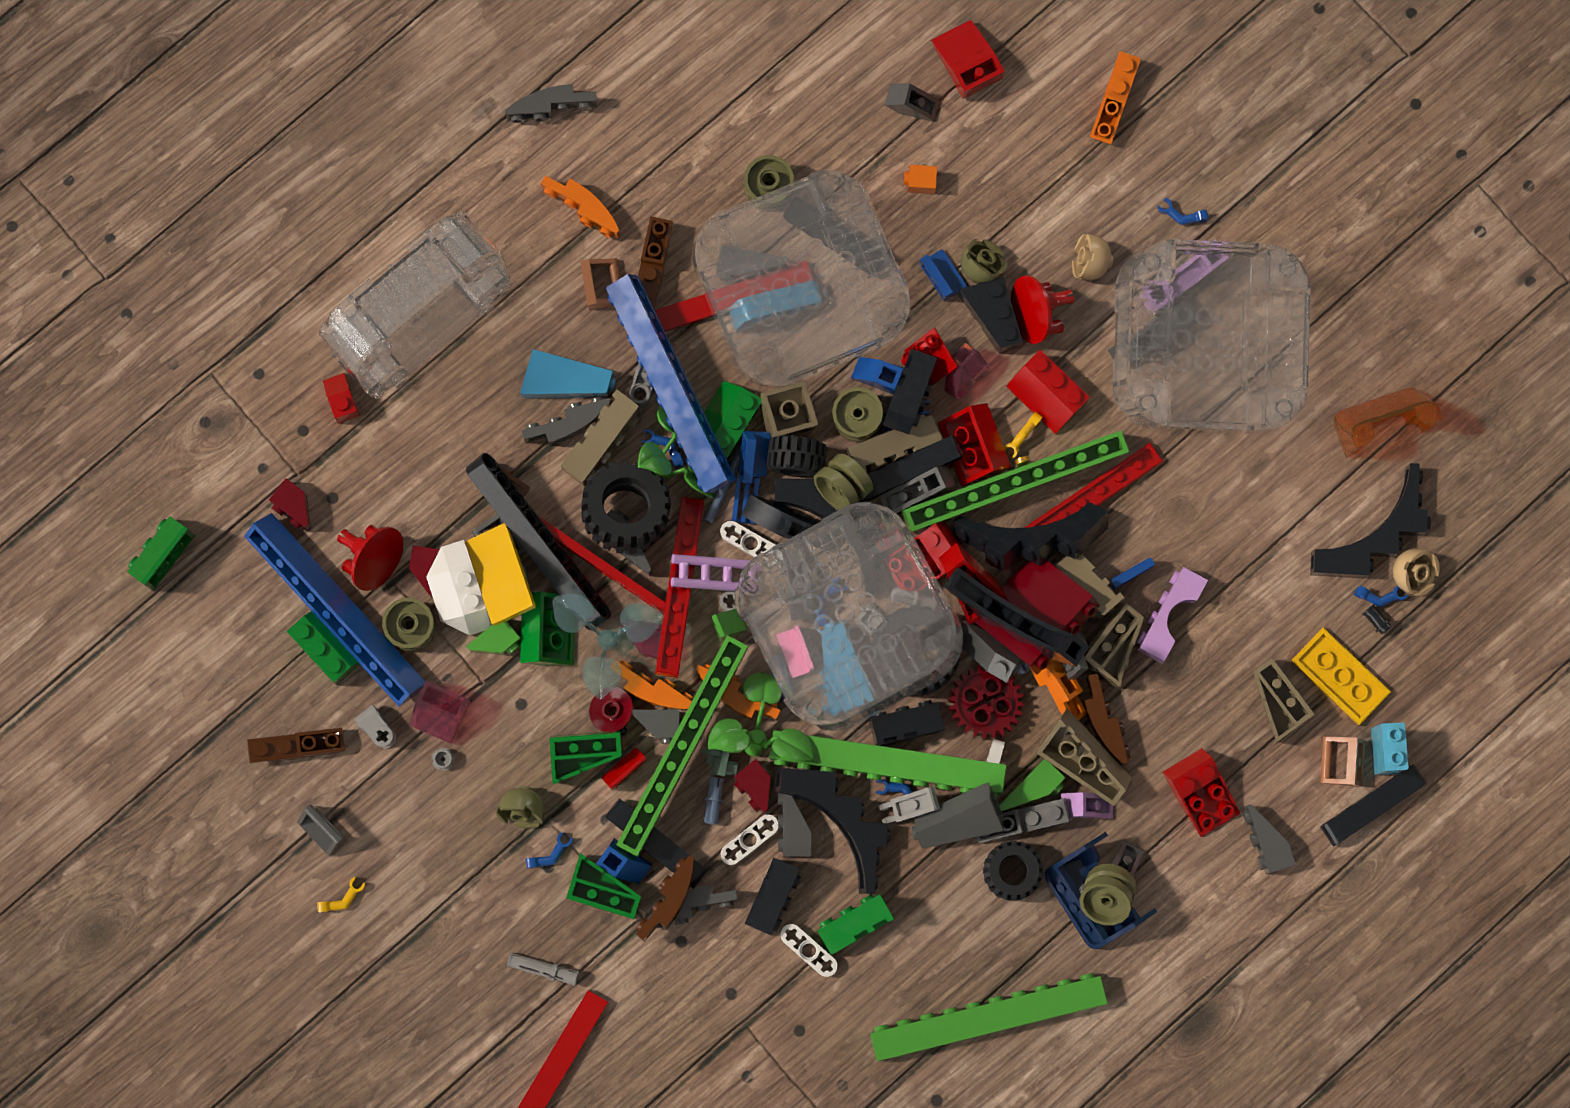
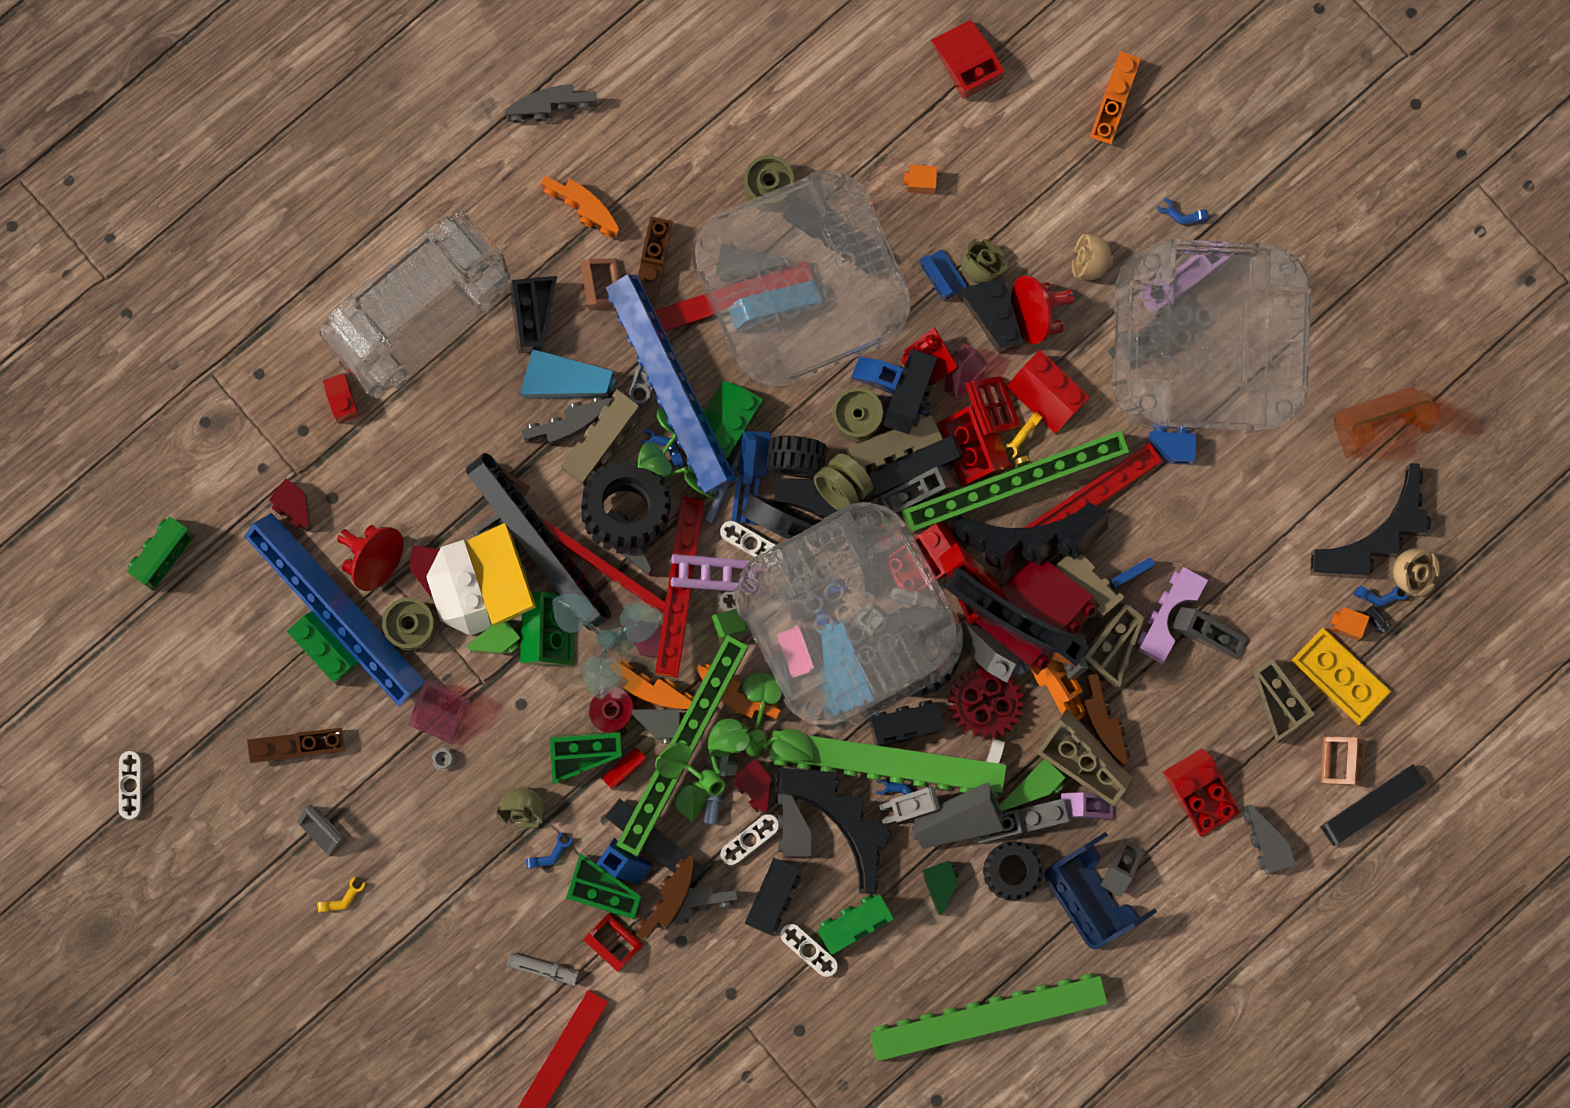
light grey piece [354,704,397,749] -> none
dark tan slope [760,381,818,439] -> none
dark grey slope [885,83,939,121] -> none
olive wheel [1079,864,1137,925] -> none
medium azure panel [1371,723,1408,775] -> none
none -> white beam [119,751,142,820]
none -> black wedge [509,276,557,353]
none -> red tile [583,912,644,972]
none -> bright green plant [655,723,749,822]
none -> dark green slope [922,861,959,915]
none -> red piece [965,376,1021,436]
none -> blue slope [1147,428,1196,465]
none -> dark grey slope [1171,607,1247,660]
none -> orange brick [1330,607,1369,641]

